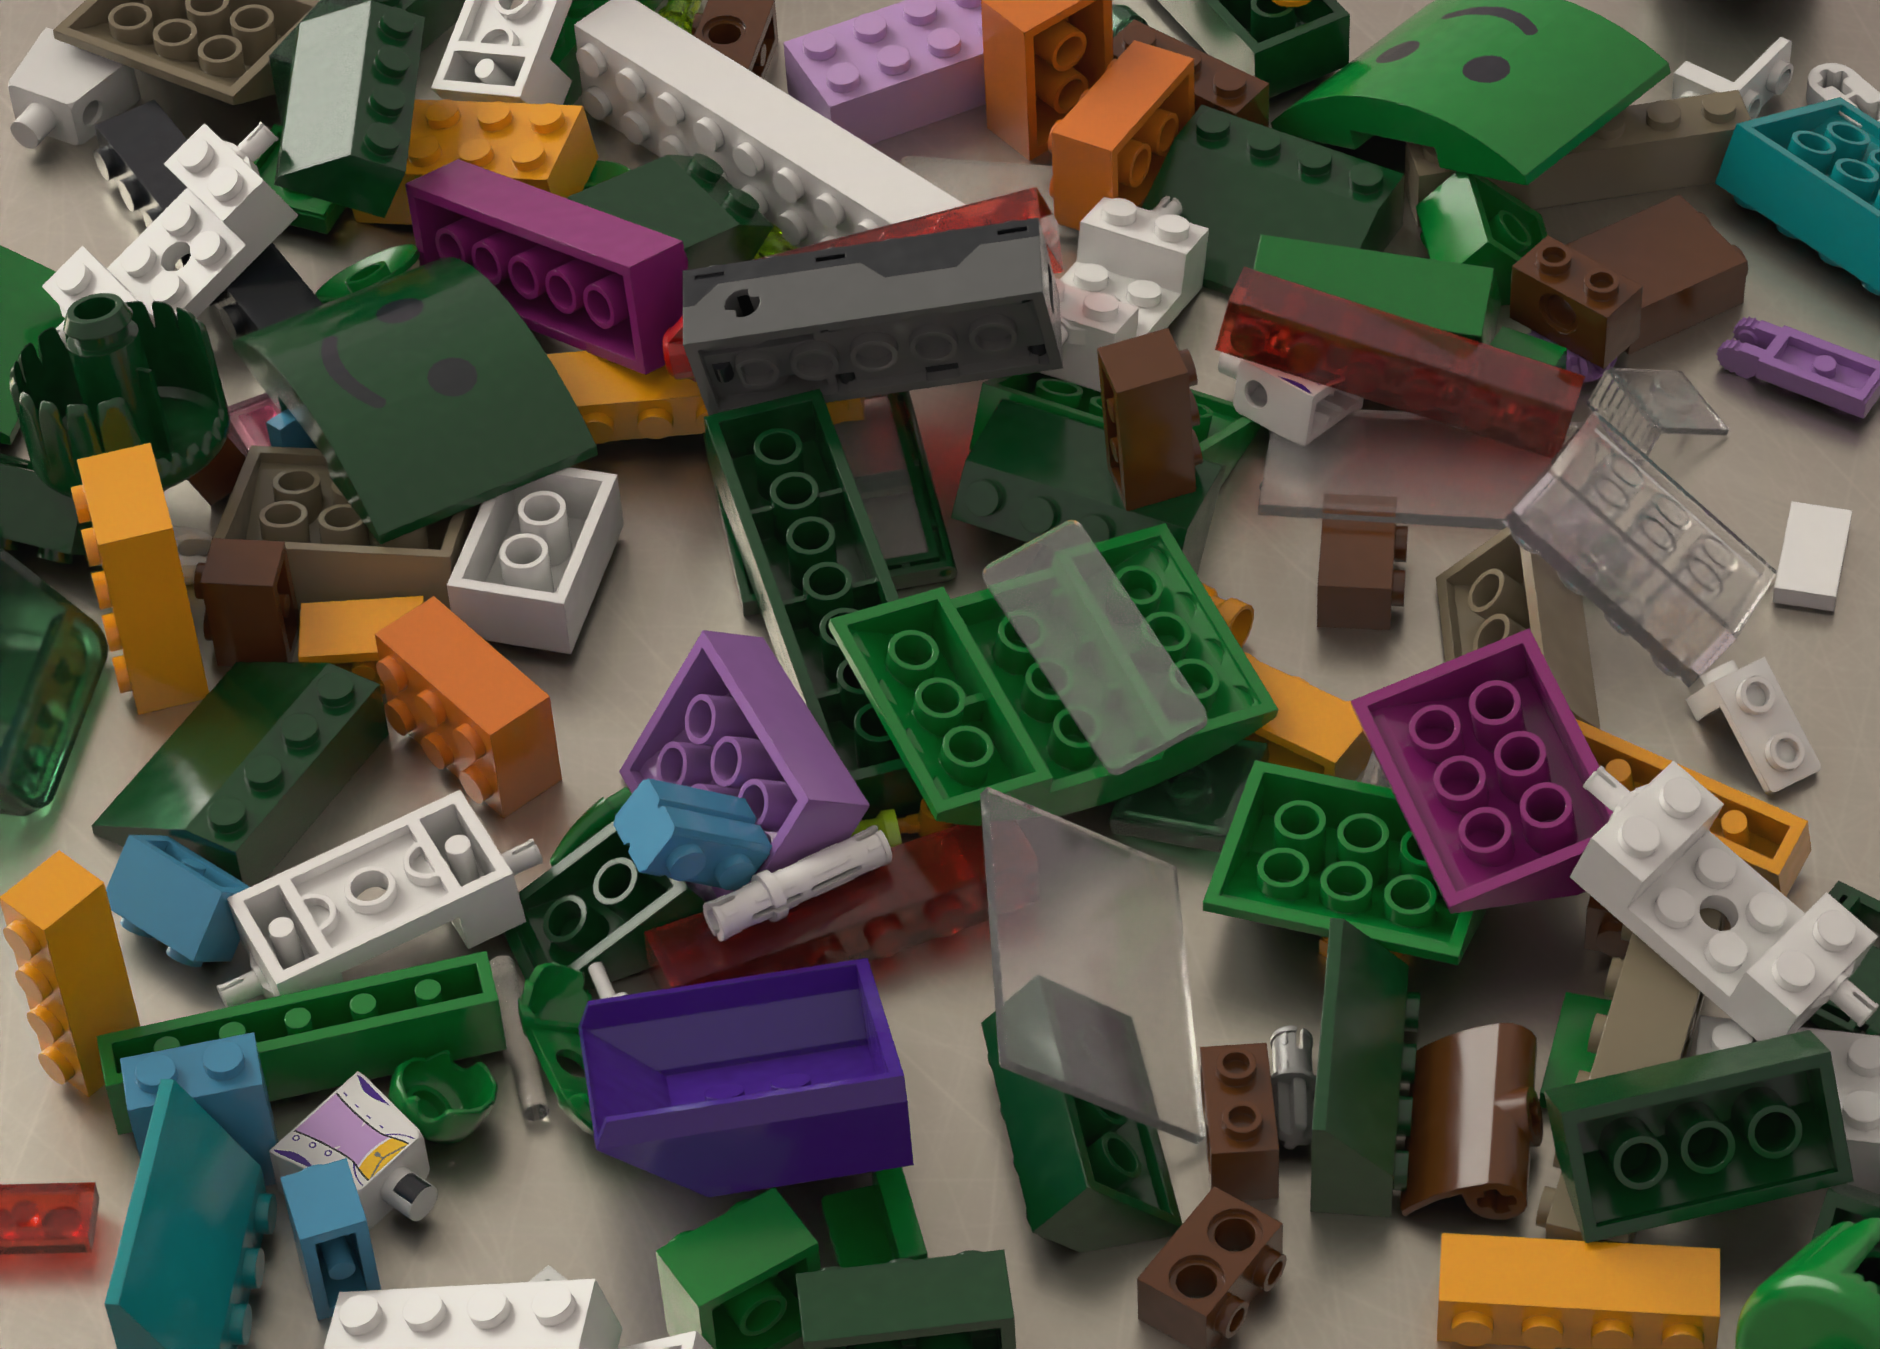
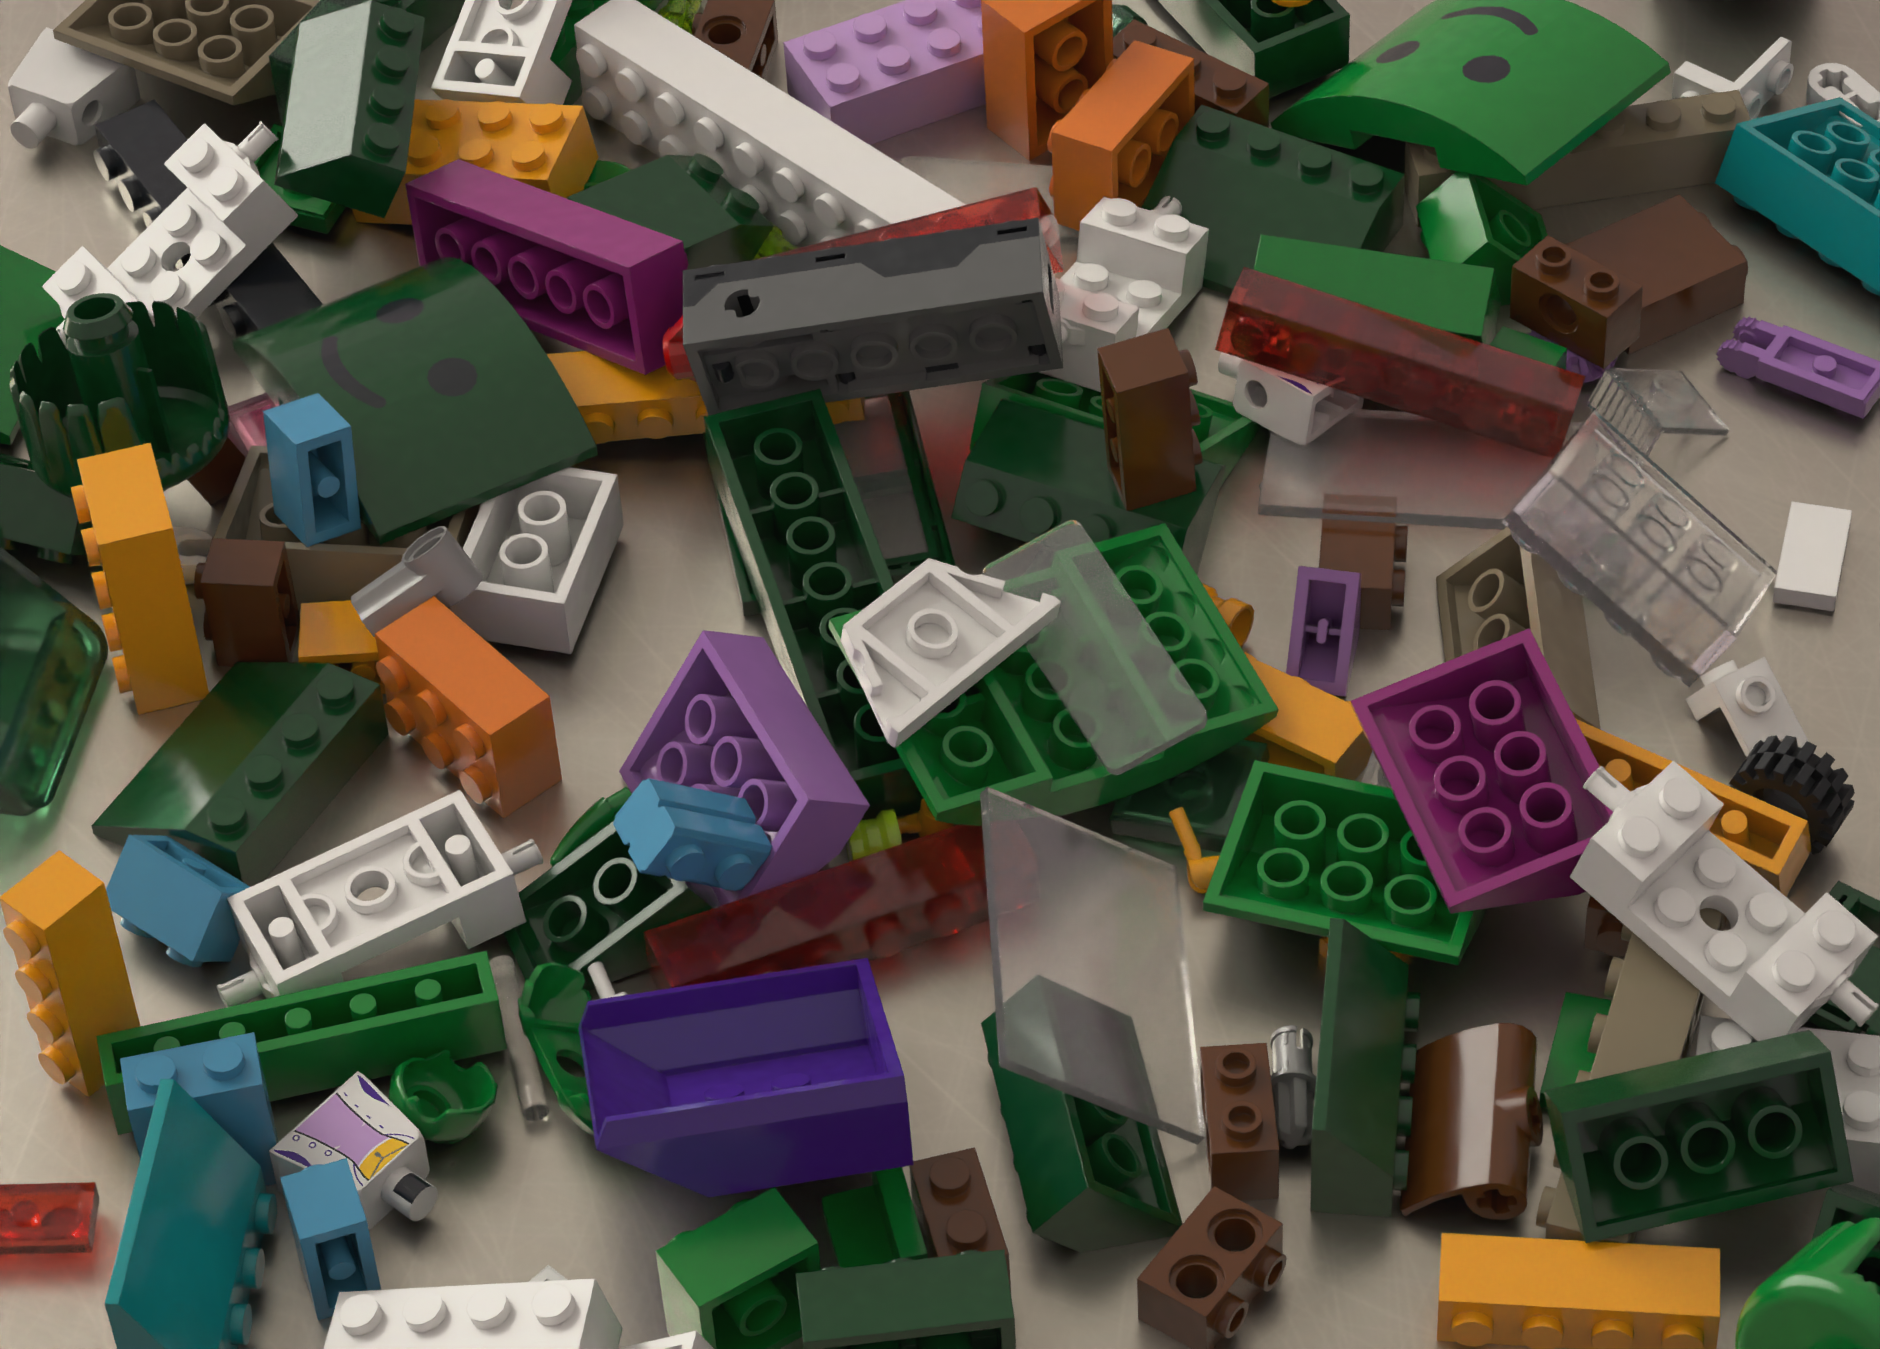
green dish [315,244,420,304] -> none
white pin [703,825,892,941] -> none
none -> dark azure brick [263,393,361,547]
none -> light grey piece [351,526,483,637]
none -> white wing [840,558,1061,748]
none -> reddish brown brick [909,1147,1011,1291]
none -> light orange hand [1169,807,1220,894]
none -> medium lavender slope [1286,566,1361,697]
none -> black tyre [1729,735,1855,855]

